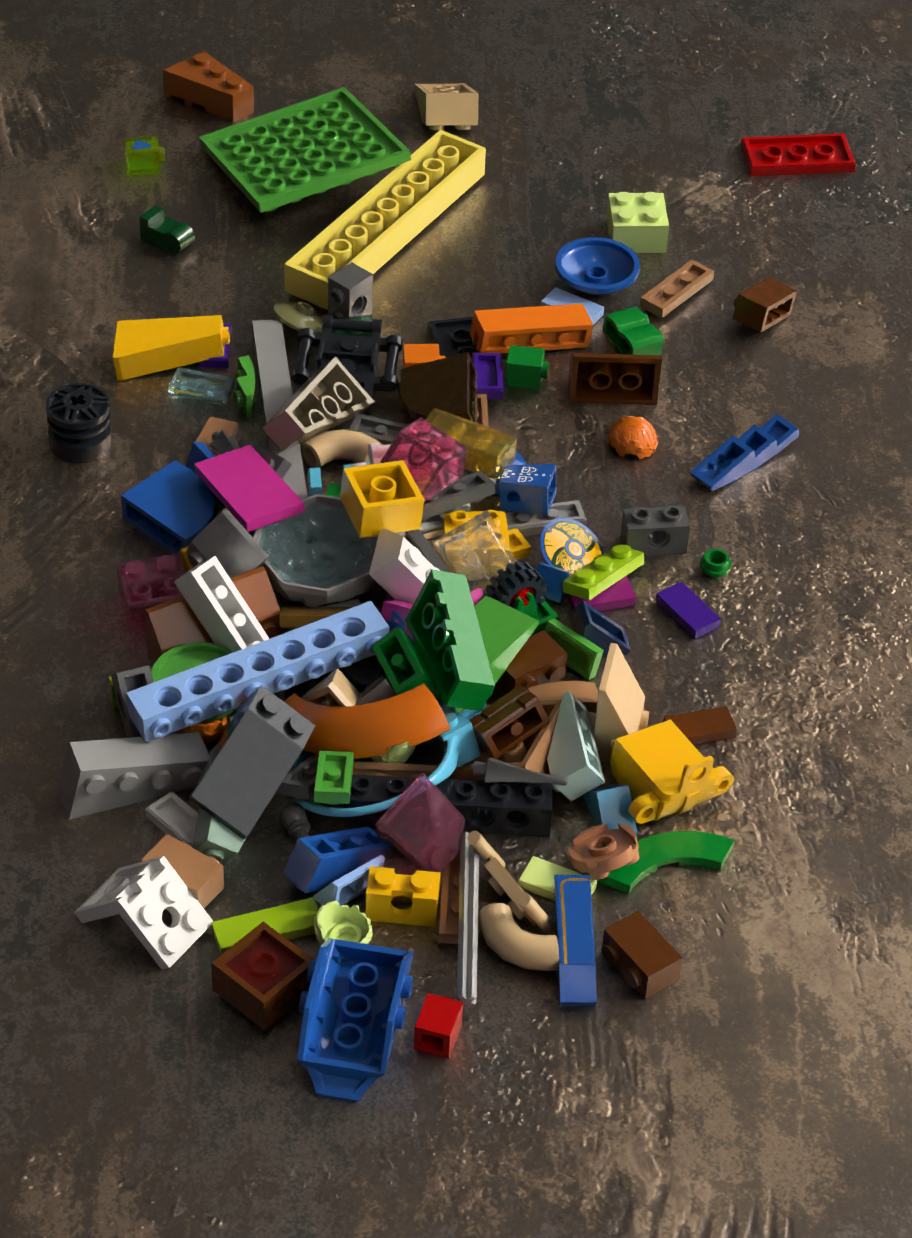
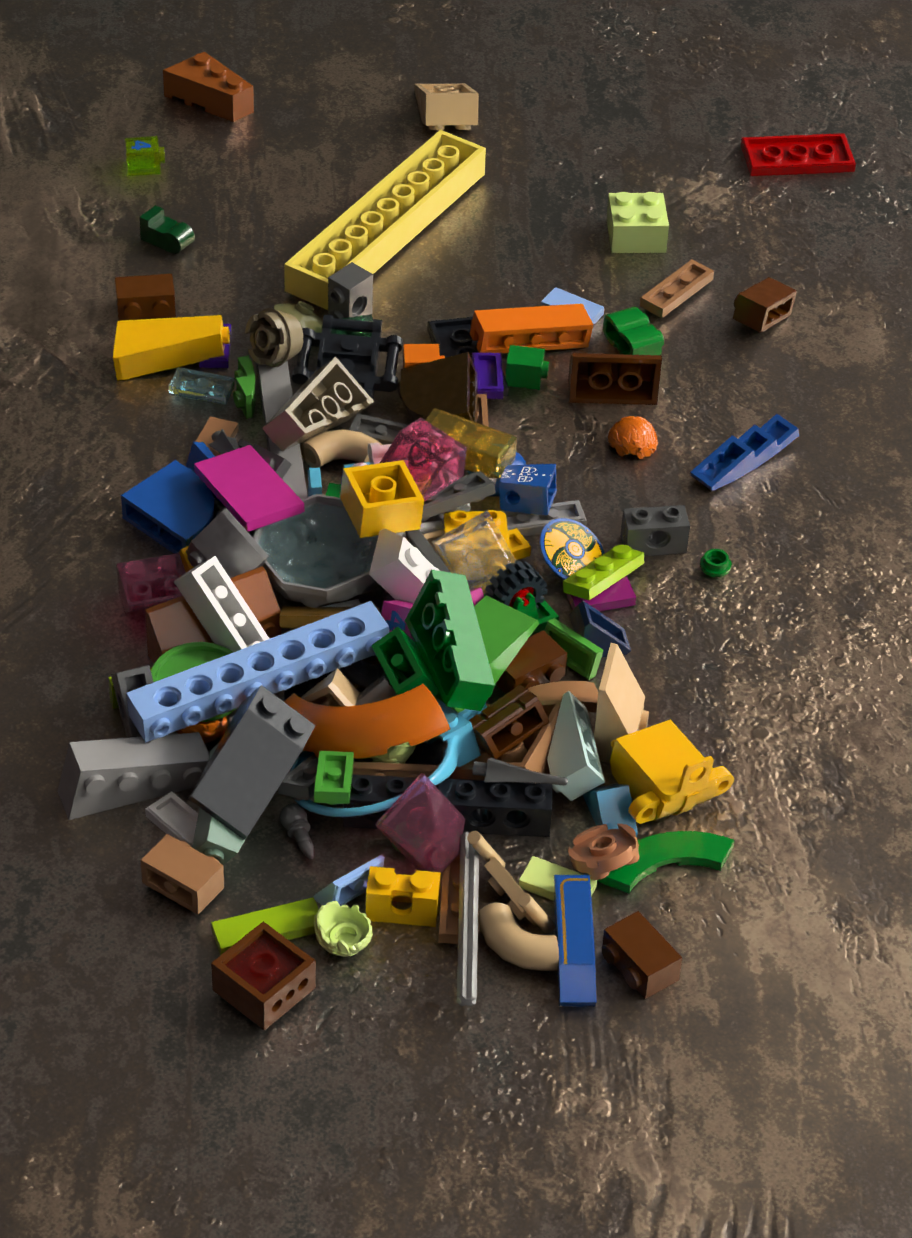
black wheel [46,383,112,464] -> none
white bracket [74,856,213,970] -> none
bright green plate [199,87,411,213] -> none
blue slope [283,826,391,893] -> none
blue slope [297,938,414,1102] -> none
red brick [414,993,463,1059] -> none
blue tile [537,562,571,603] -> none
blue dish [555,237,640,295] -> none
dark purple tile [656,582,721,639] -> none
reddish brown tile [663,706,737,745] -> none
none -> reddish brown brick [115,273,176,321]
none -> dark tan cone [245,308,303,367]

